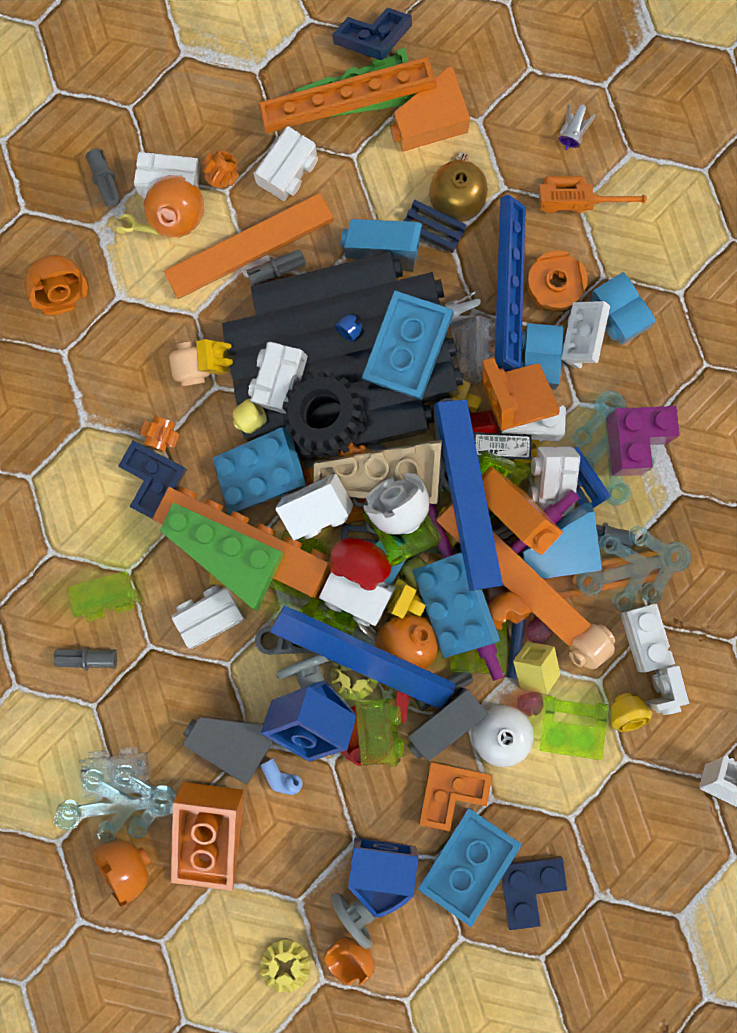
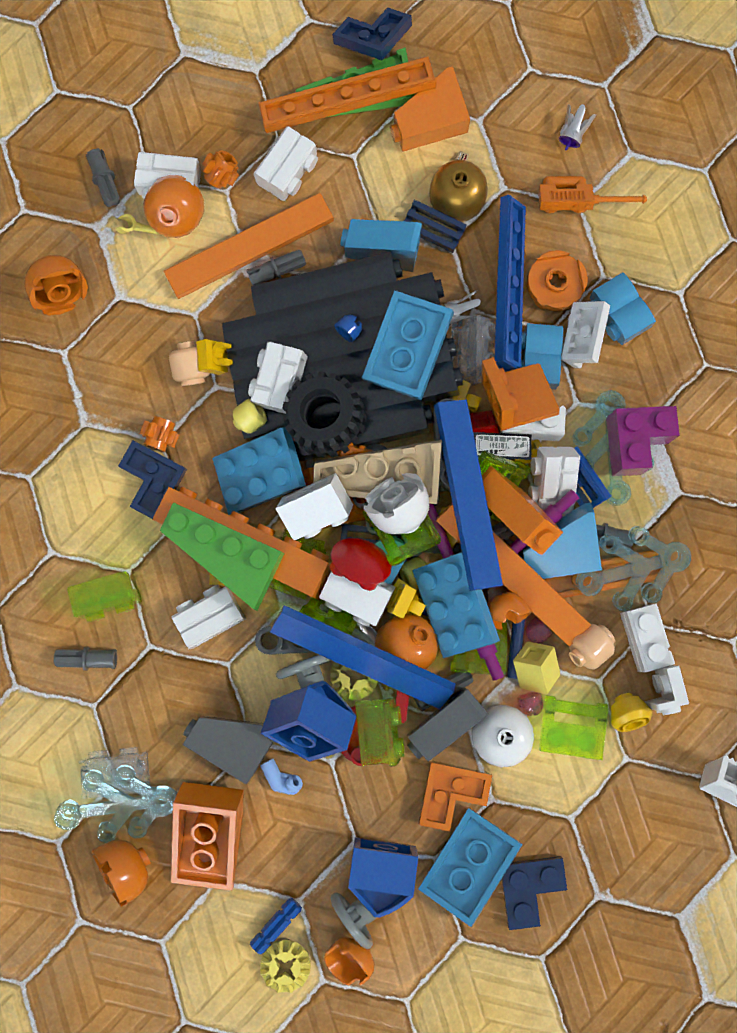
none -> blue axle [250,898,302,955]

